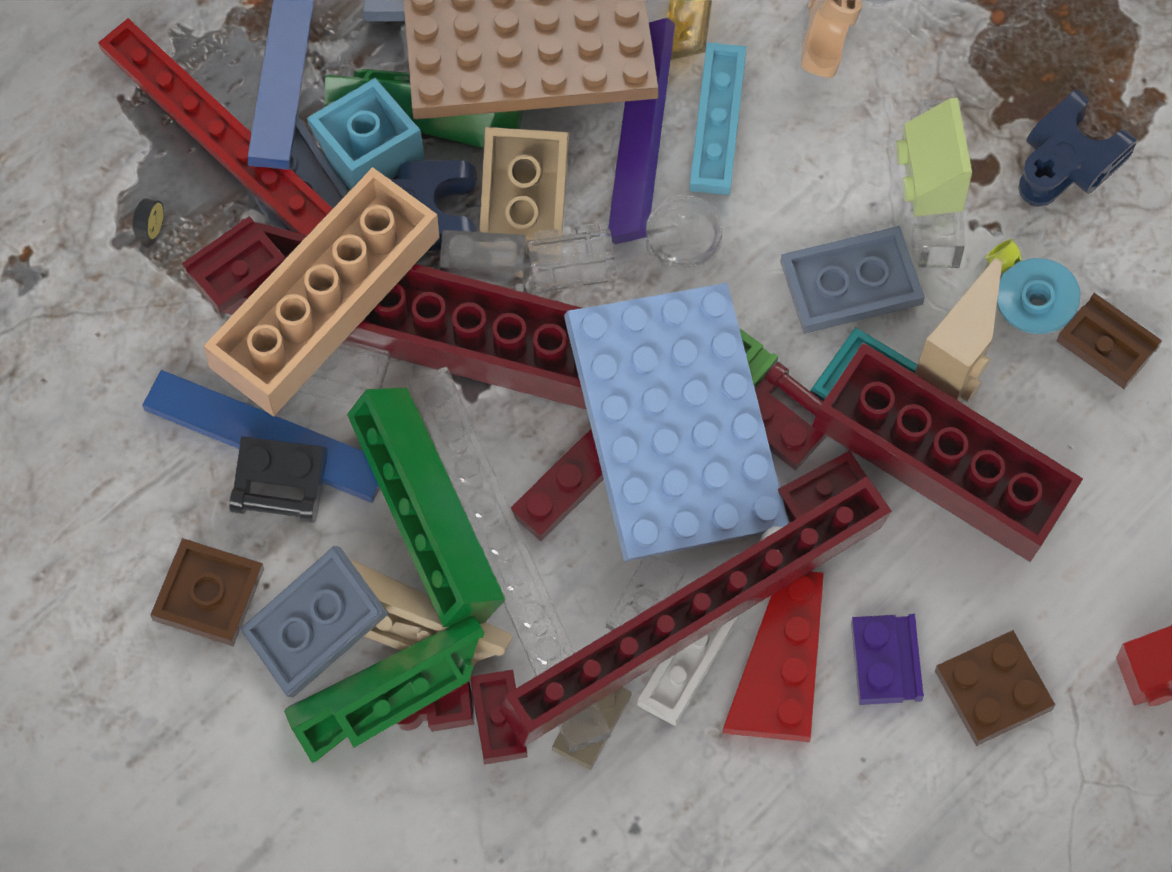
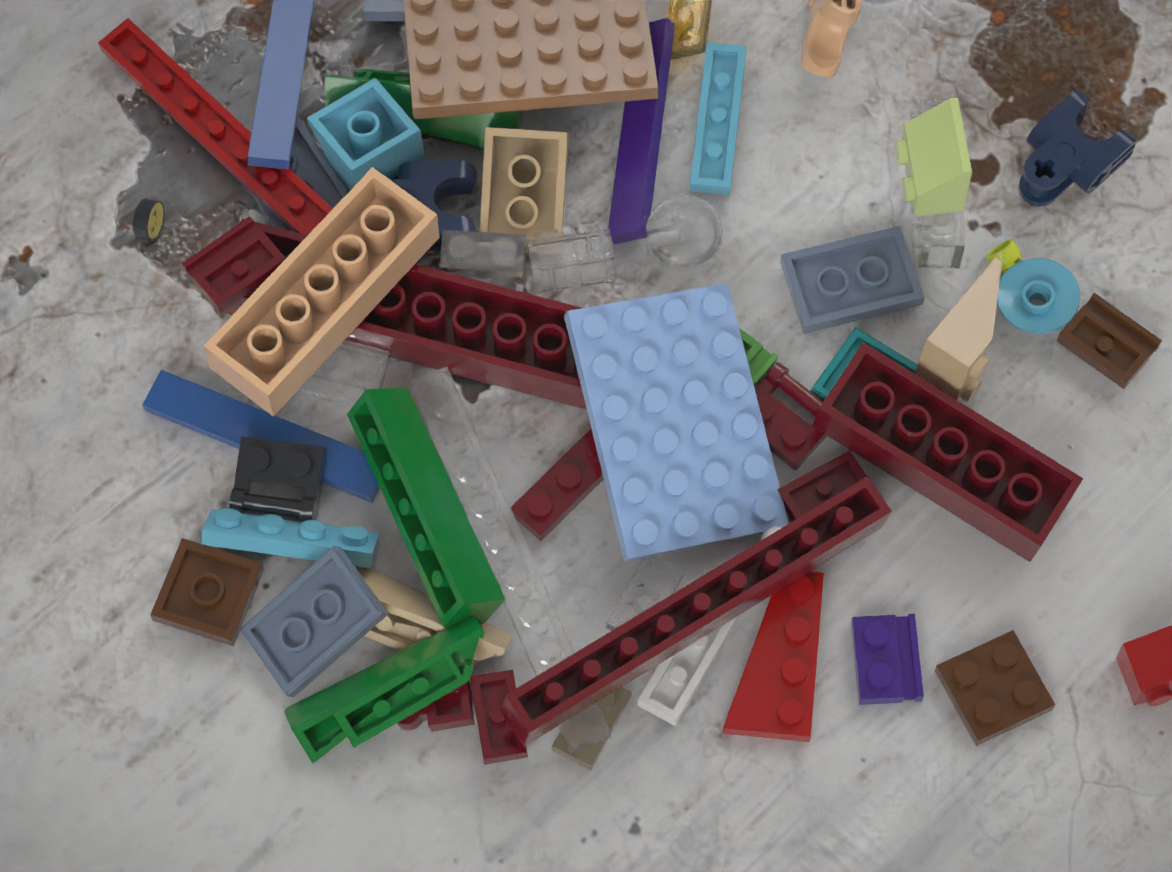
none -> medium azure plate [201,508,380,568]

